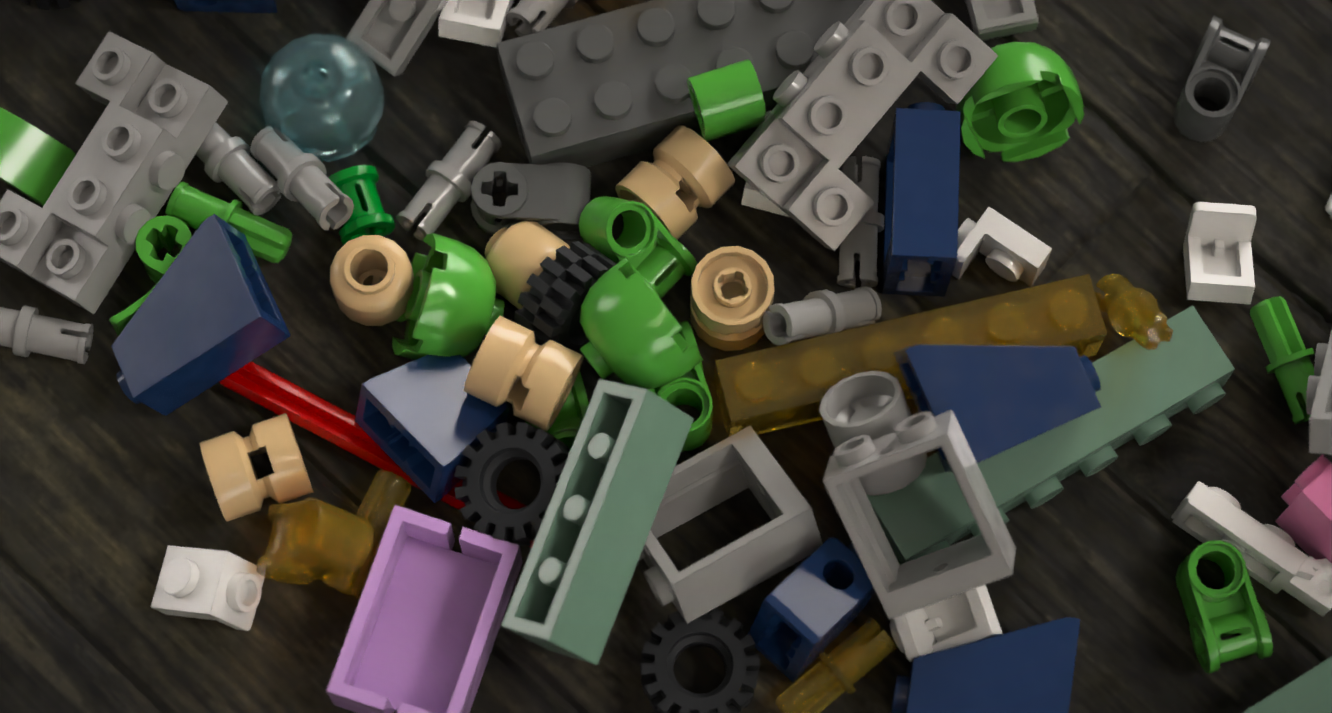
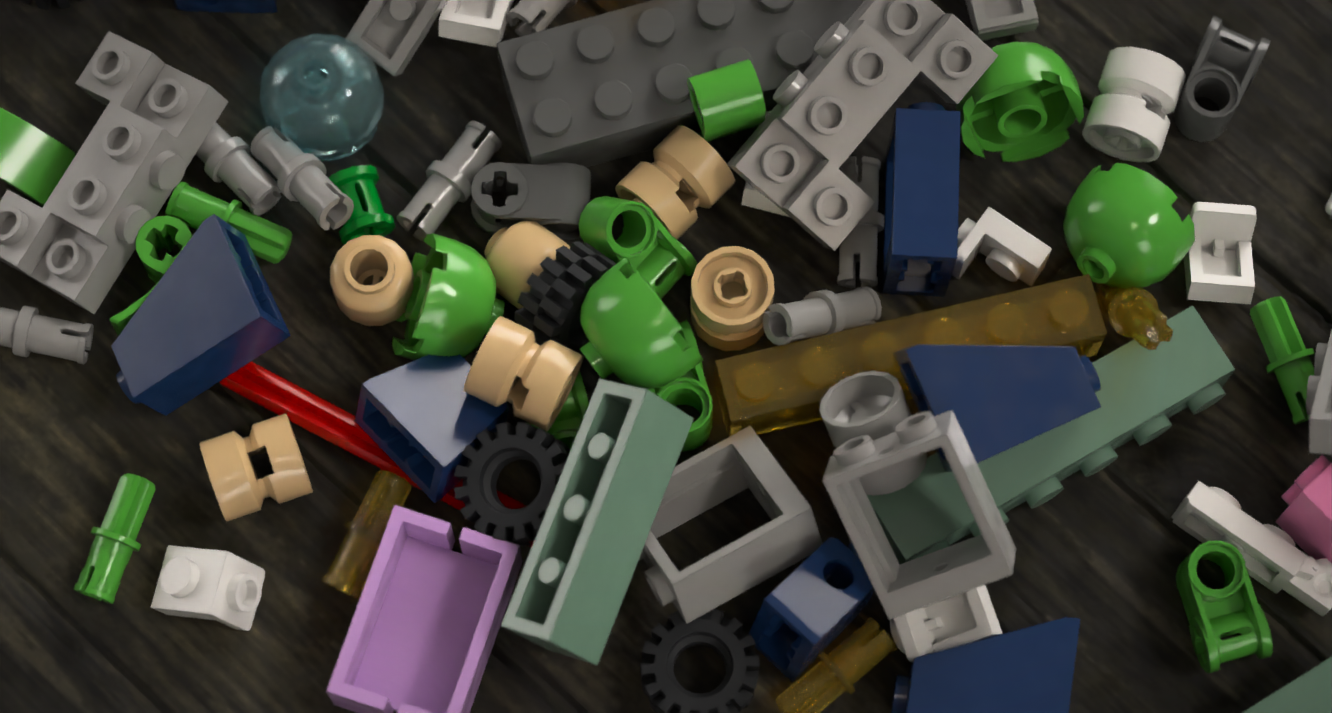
clear yellow piece [256,497,374,585] -> none
none -> bright green axle [73,473,156,604]
none -> bright green cylinder [1063,163,1195,290]
none -> white wheel [1082,47,1186,162]

